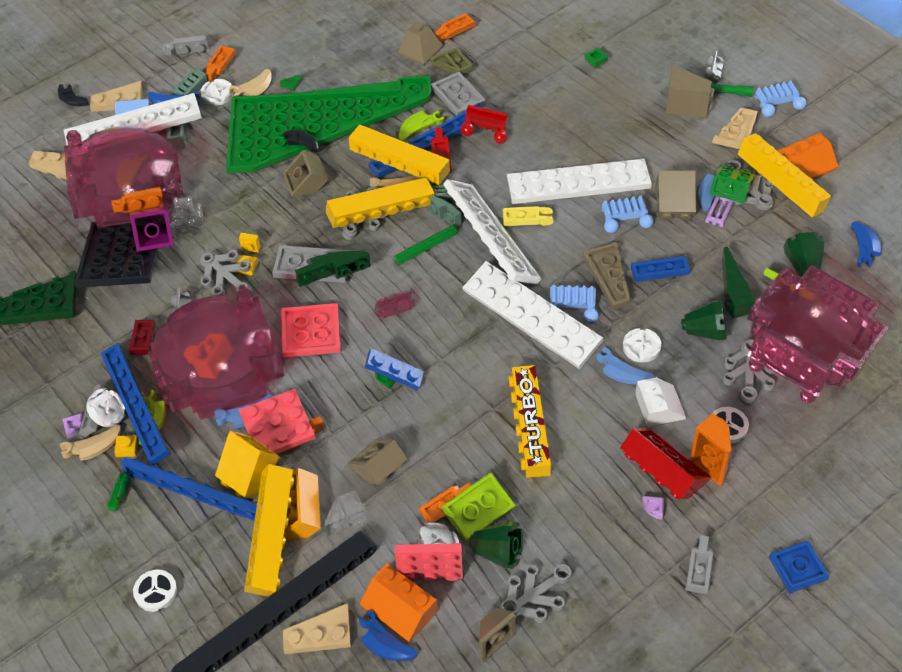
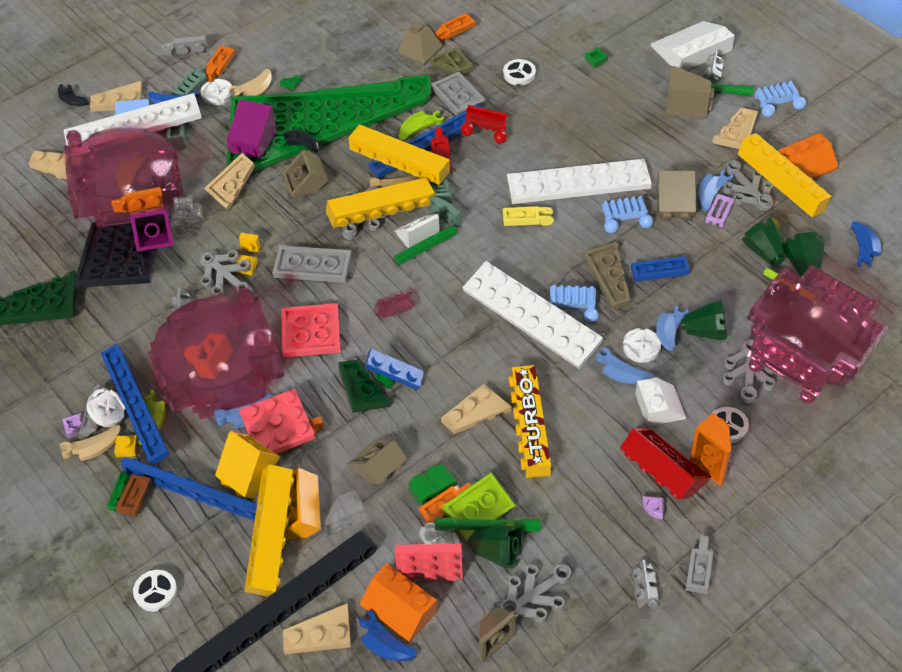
dark red plate [129,320,155,355] -> none
dark green slope [295,251,371,287] -> none
white plate [443,179,541,284] -> none
green bracket [709,164,755,204] -> none
dark green slope [722,246,757,318] -> none
blue tile [769,541,829,594] -> none
none -> dark orange plate [116,474,152,517]
none -> tan wing [204,153,255,212]
none -> magenta slope [227,99,276,159]
none -> dark green wing [338,359,391,413]
none -> white slope [395,214,440,248]
none -> green brick [408,464,457,506]
none -> green piece [434,518,541,532]
none -> tan wing [441,384,512,434]
none -> white tile [503,59,536,85]
none -> light grey hinge [632,559,659,609]
none -> white slope [651,21,735,71]
none -> medium blue piece [656,306,689,351]
none -> dark green cone [742,218,787,265]

